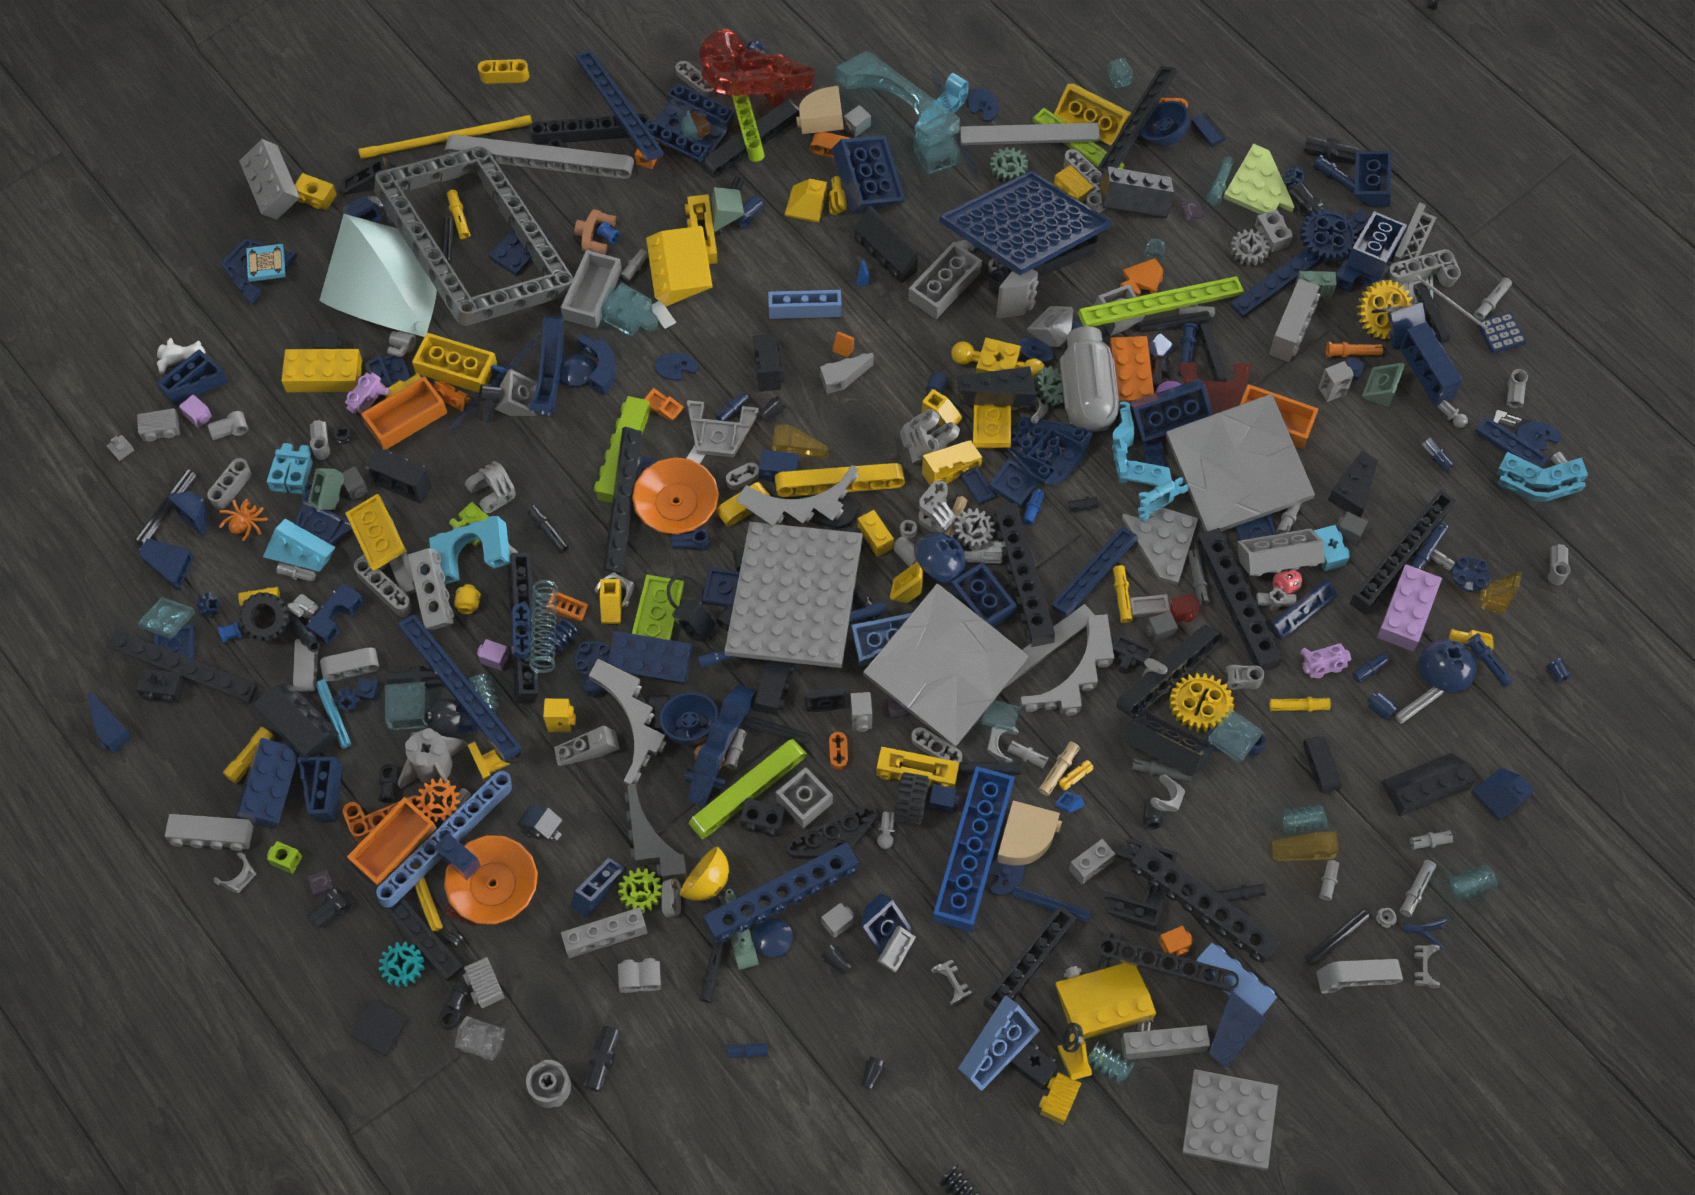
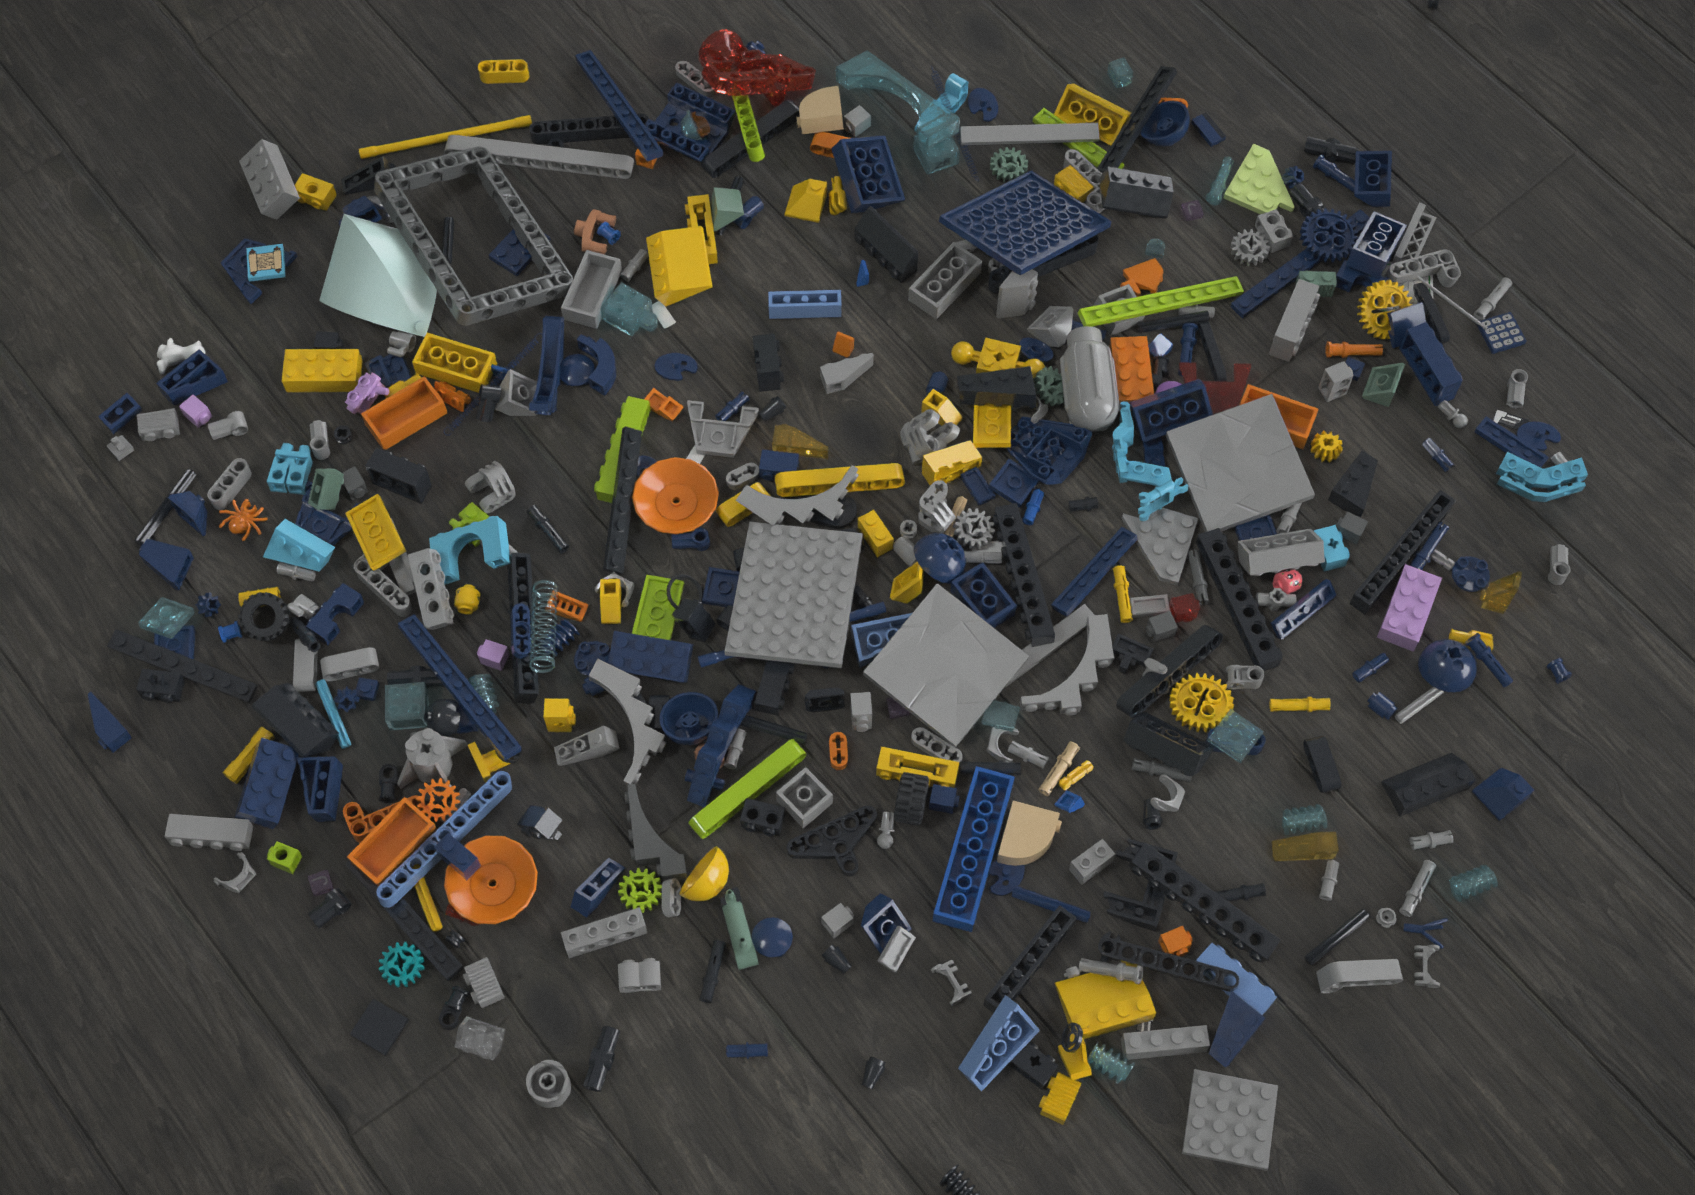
yellow pin [446,190,470,239] -> none
dark blue brick [703,842,859,943] -> none
lavender brick [1301,643,1351,678] -> none
none -> dark blue brick [98,393,142,435]
none -> light grey pin [1079,958,1143,985]
none -> yellow gear [1311,431,1343,463]

